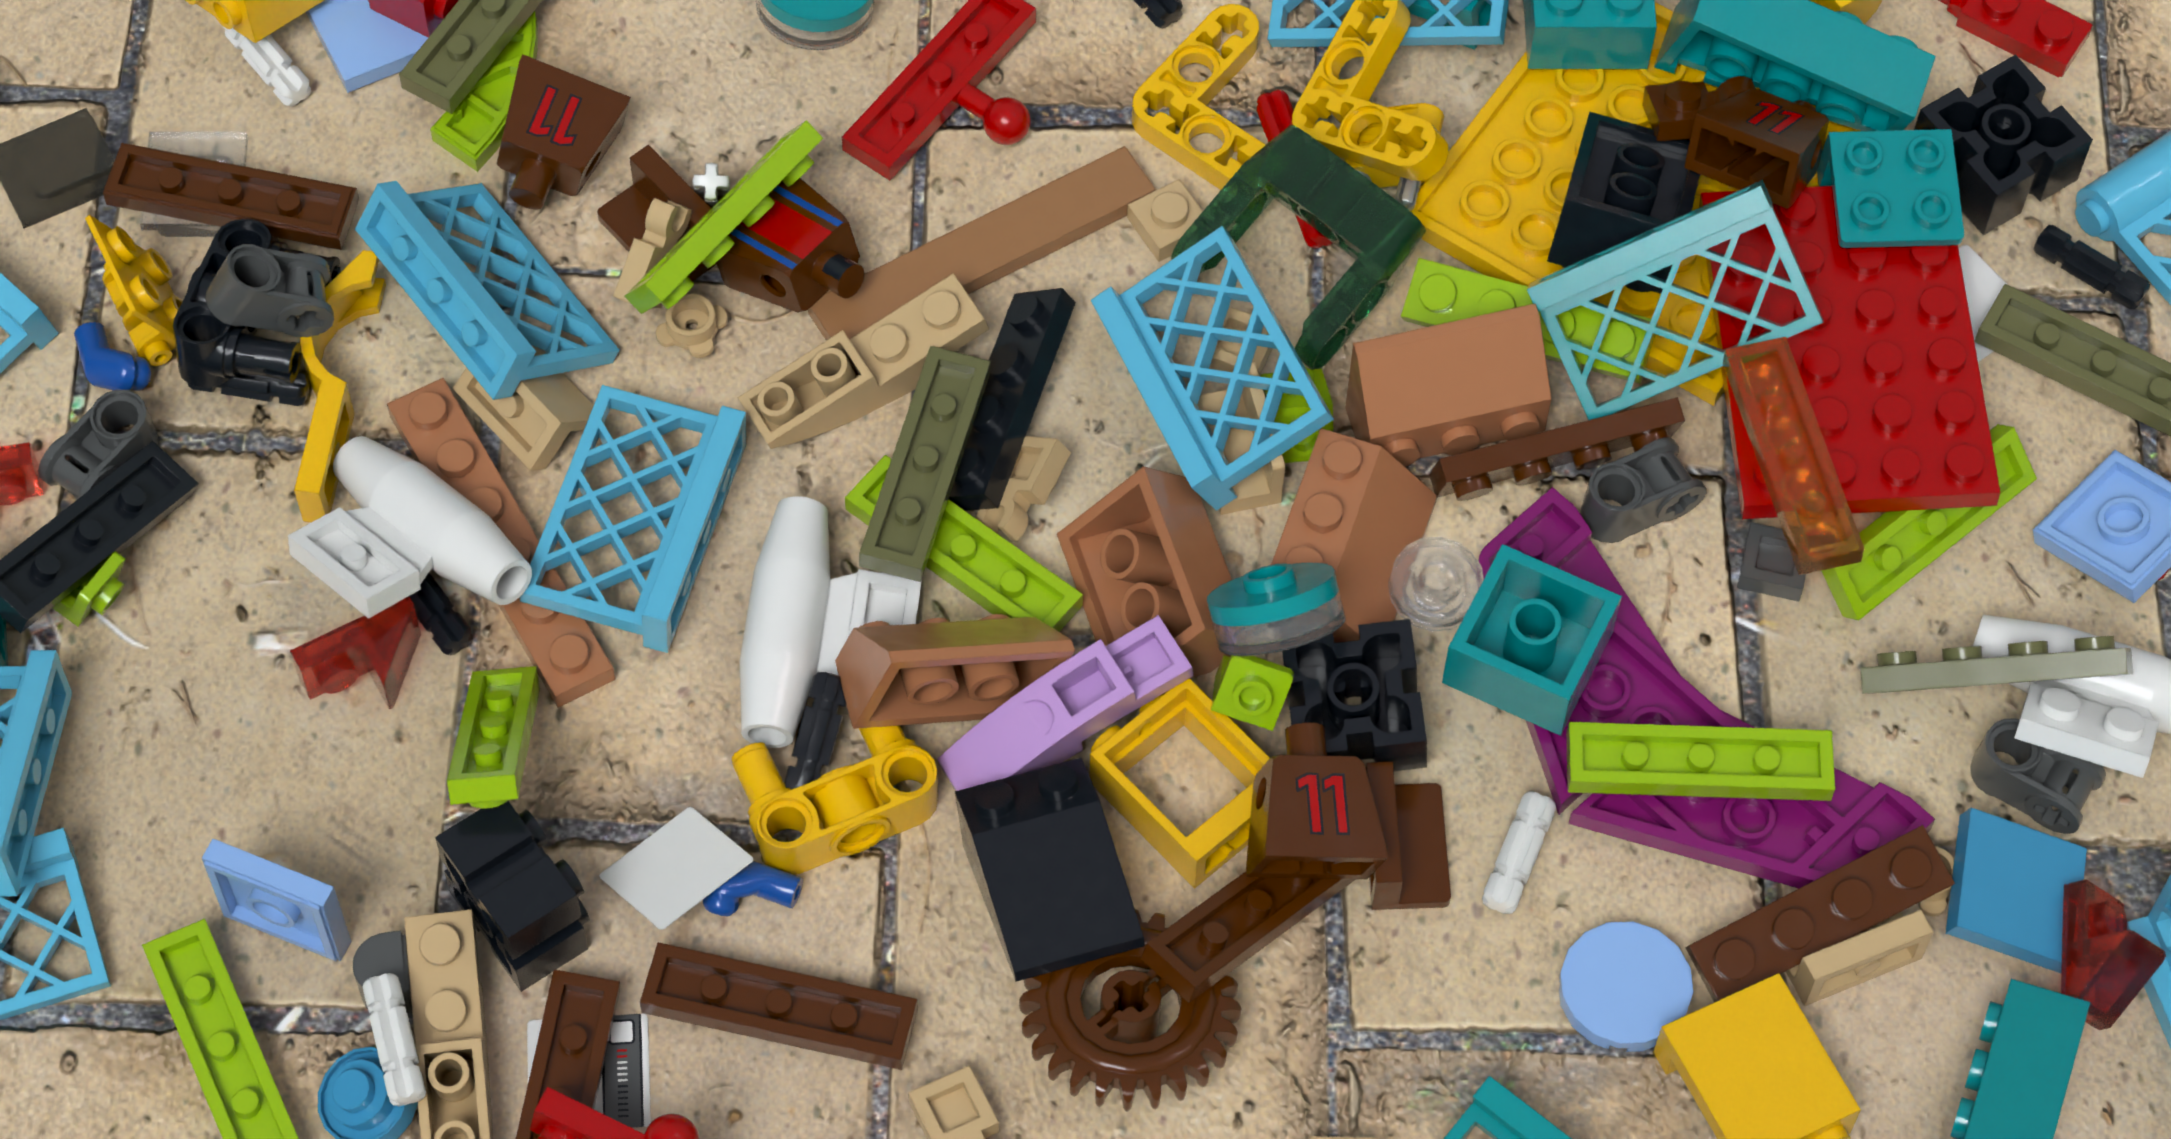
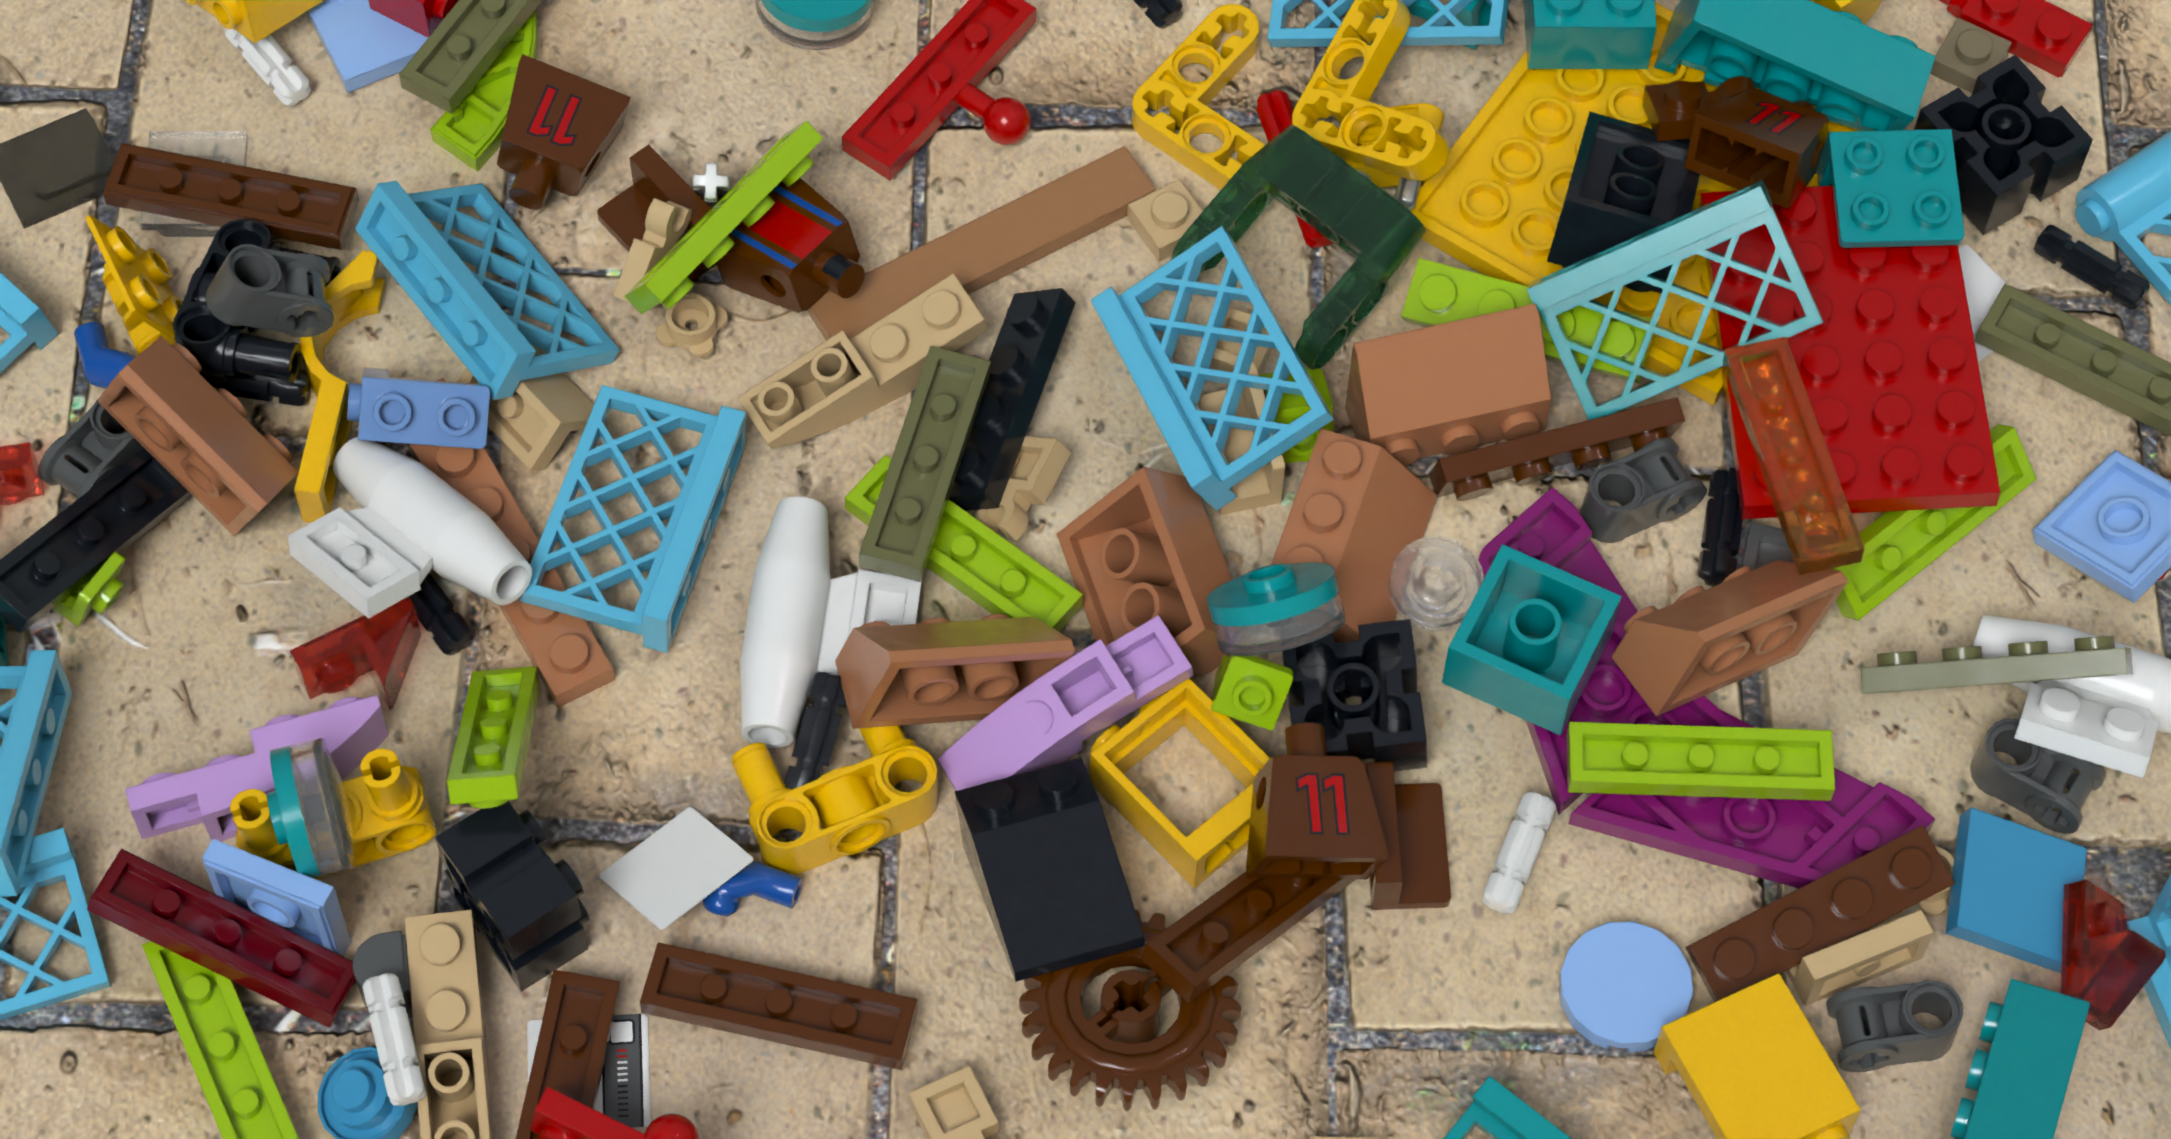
none -> dark red tile [87,848,356,1028]
none -> nougat slope [97,336,298,536]
none -> lavender slope [125,695,389,841]
none -> yellow piece [230,748,436,880]
none -> clear piece [267,738,355,878]
none -> medium blue bracket [347,367,490,449]
none -> nougat slope [1611,560,1848,717]
none -> black axle [1697,468,1743,587]
none -> dark grey piece [1826,980,1963,1072]
none -> dark tan plate [1930,18,2012,93]

